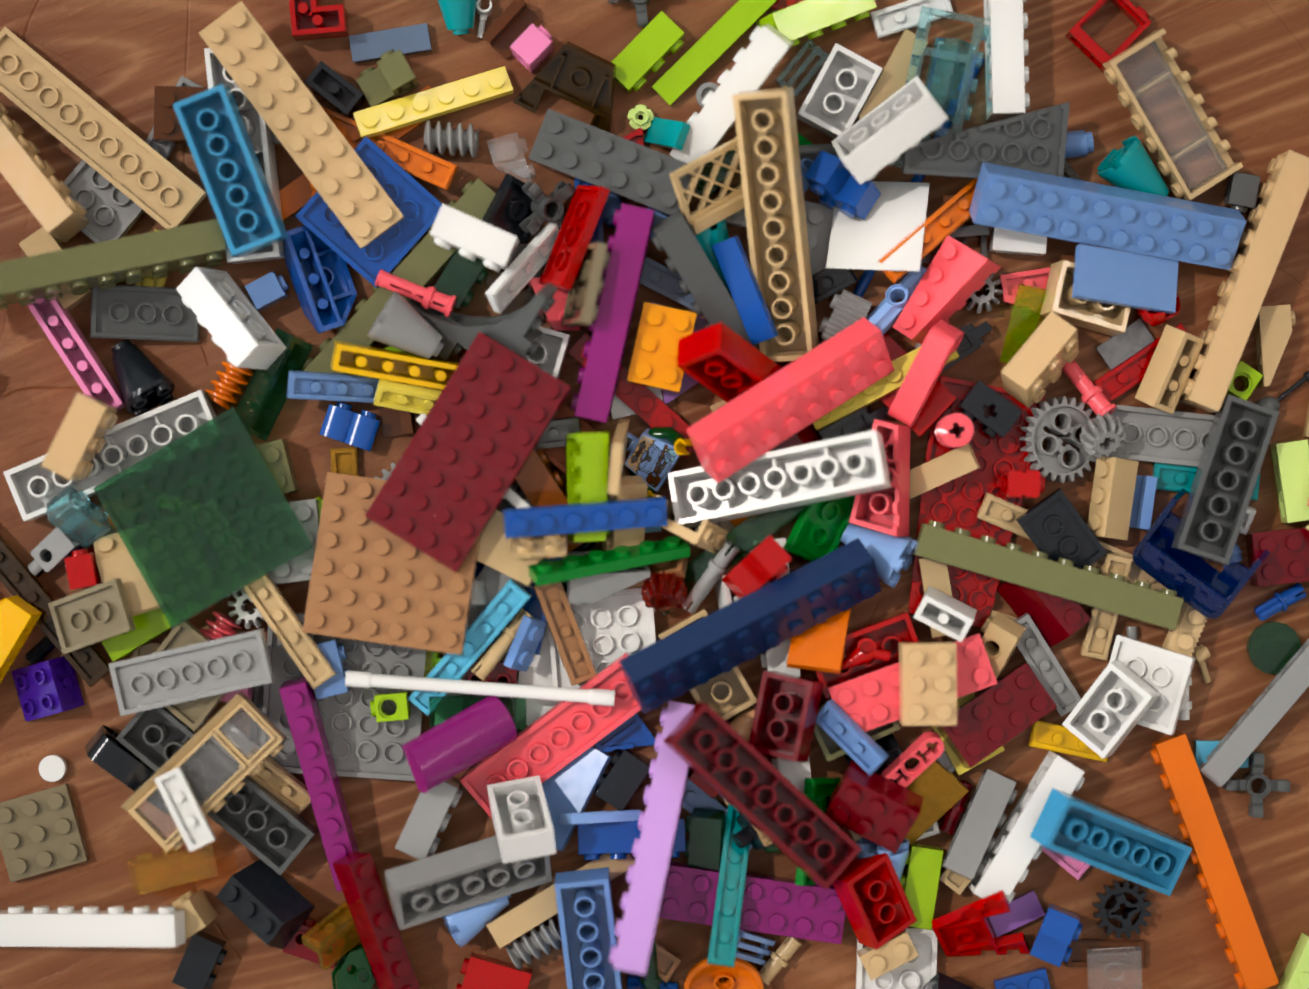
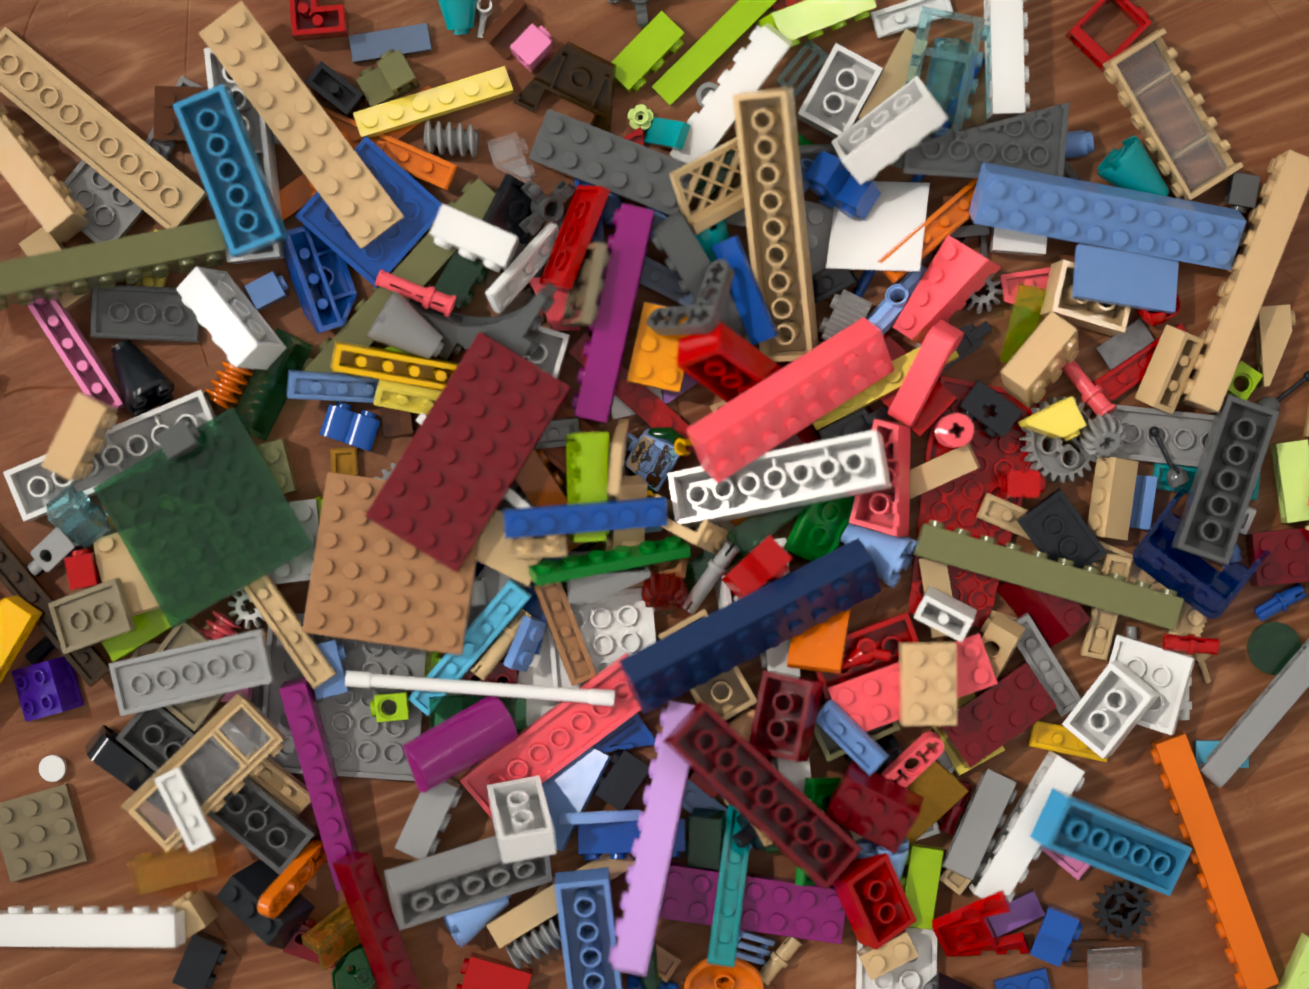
dark grey pin [1223,752,1290,818] -> none
none -> dark grey brick [155,419,202,461]
none -> orange beam [258,839,327,919]
none -> dark grey beam [647,259,734,335]
none -> light yellow slope [1018,397,1086,441]
none -> hinge [1149,426,1190,489]
none -> red pin [1162,633,1219,656]

